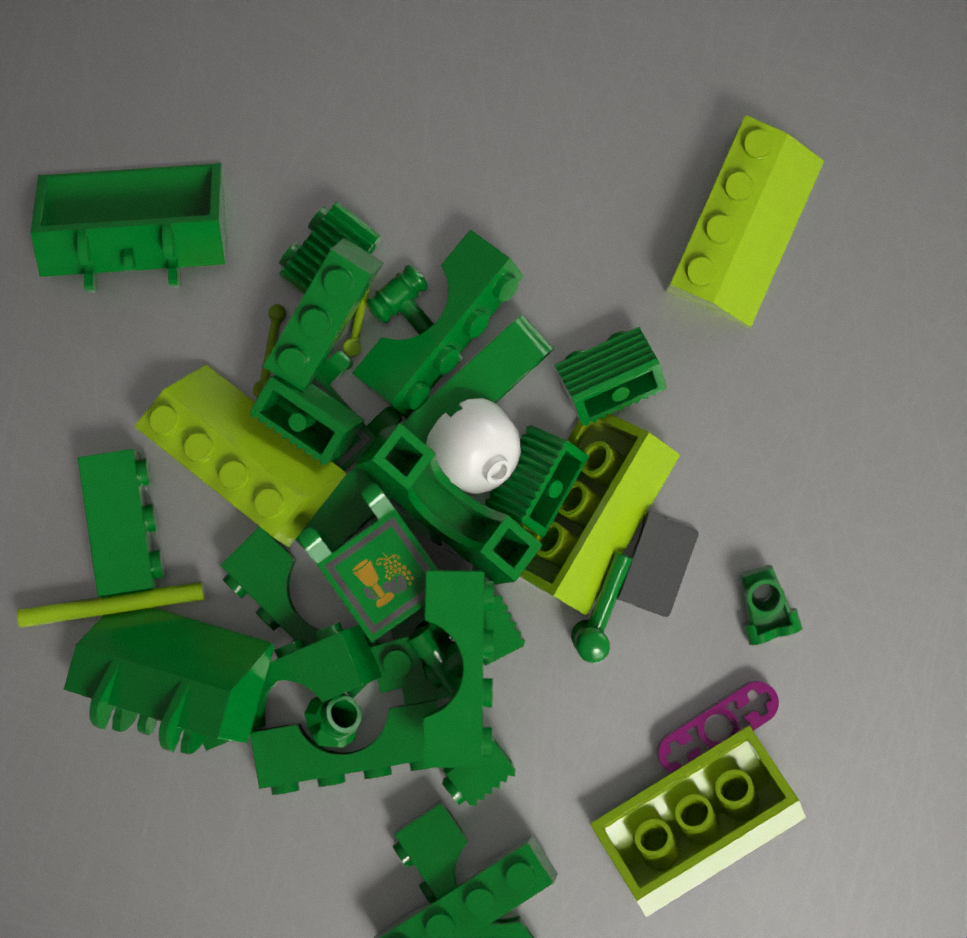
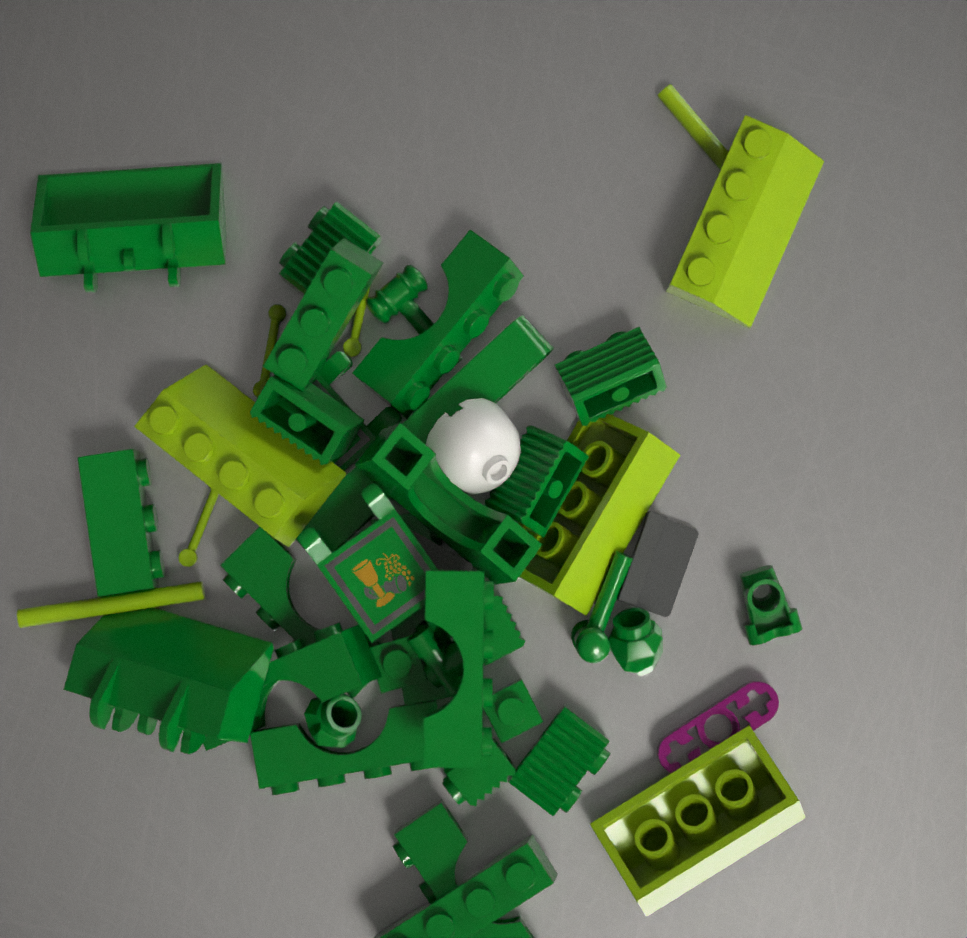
none -> lime hinge [178,487,219,567]
none -> green brick [484,678,543,744]
none -> green brick [508,705,611,816]
none -> green rock [608,608,663,676]
none -> lime piece [657,84,728,169]

